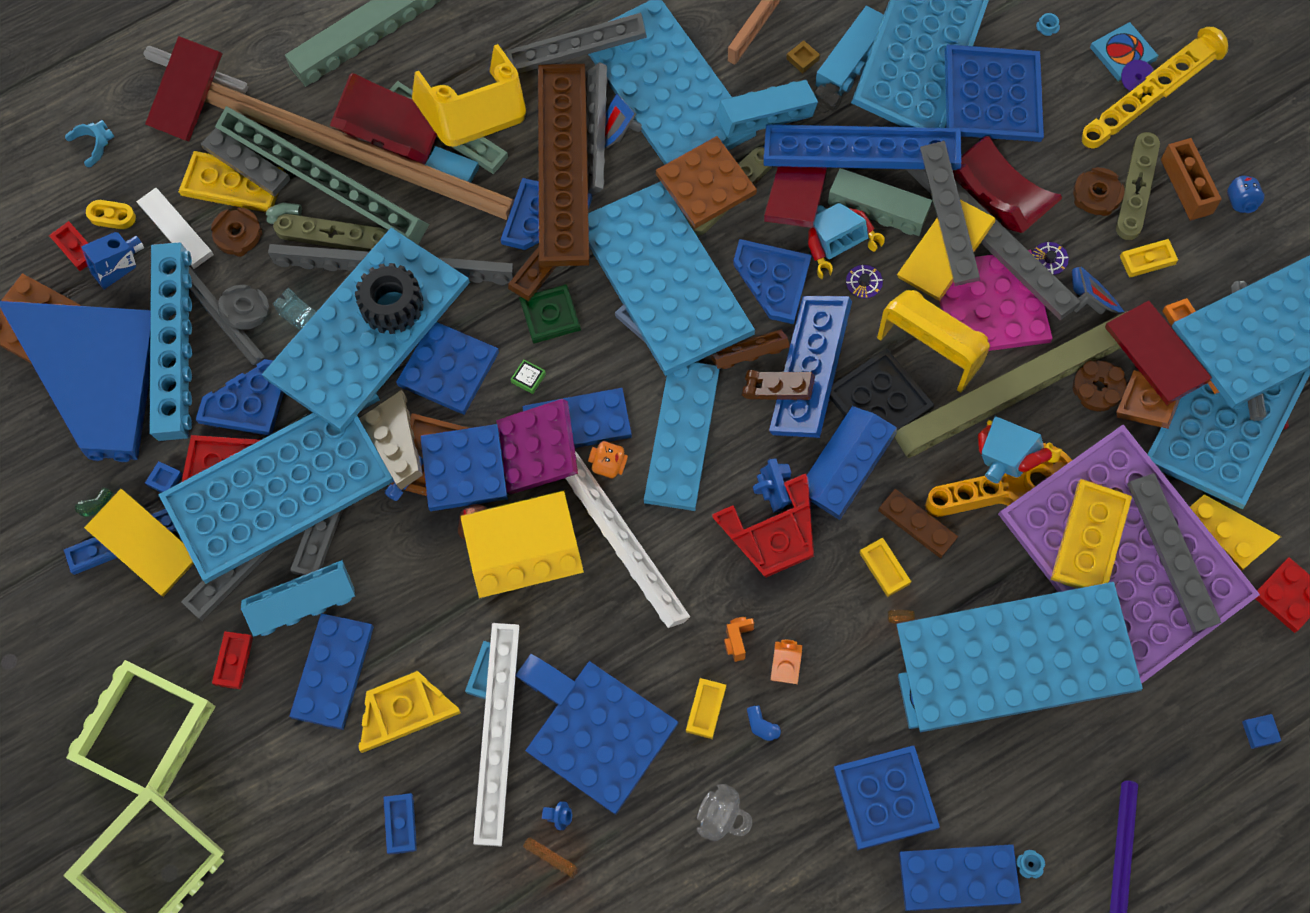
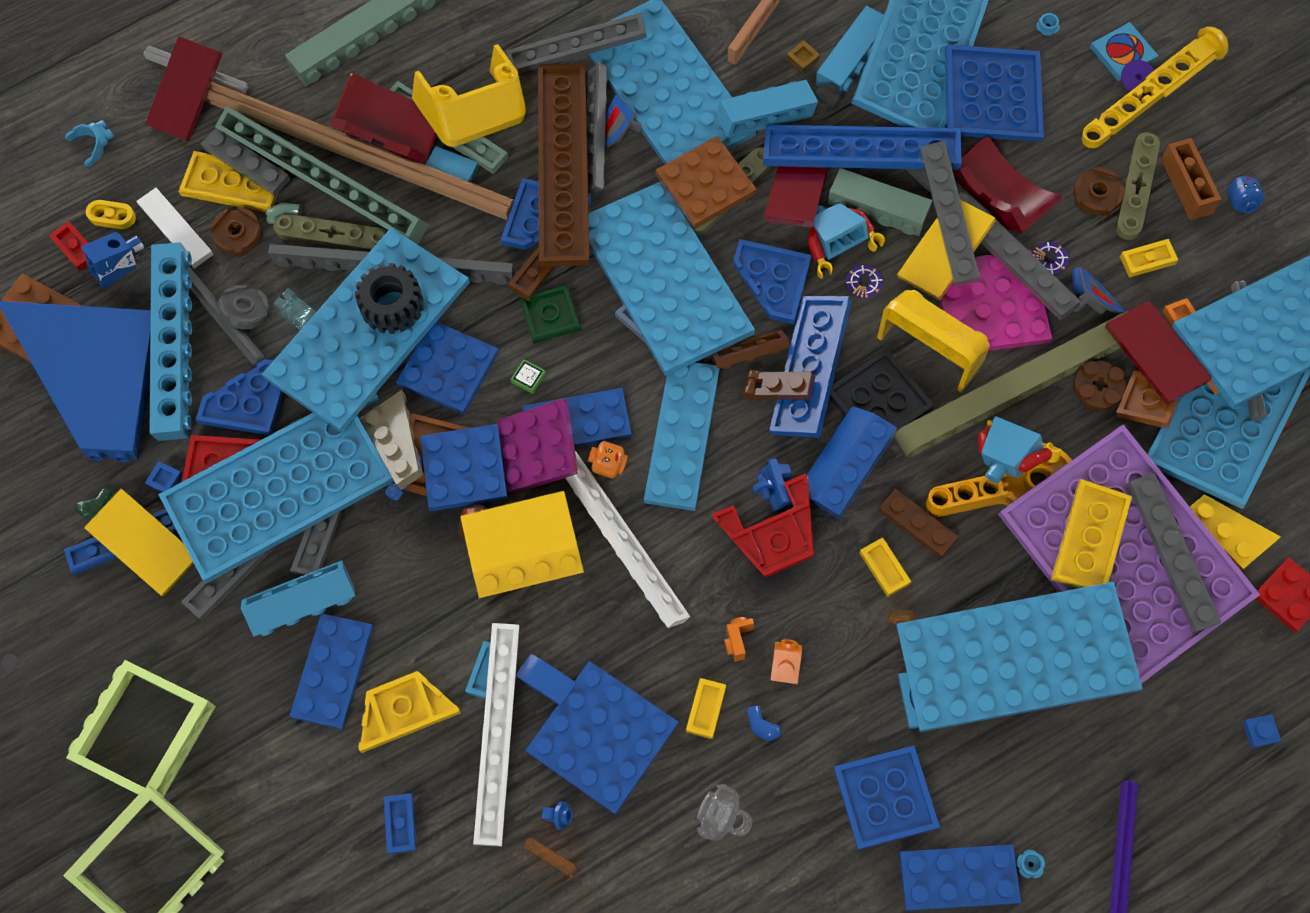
red plate [212,631,253,690] -> none

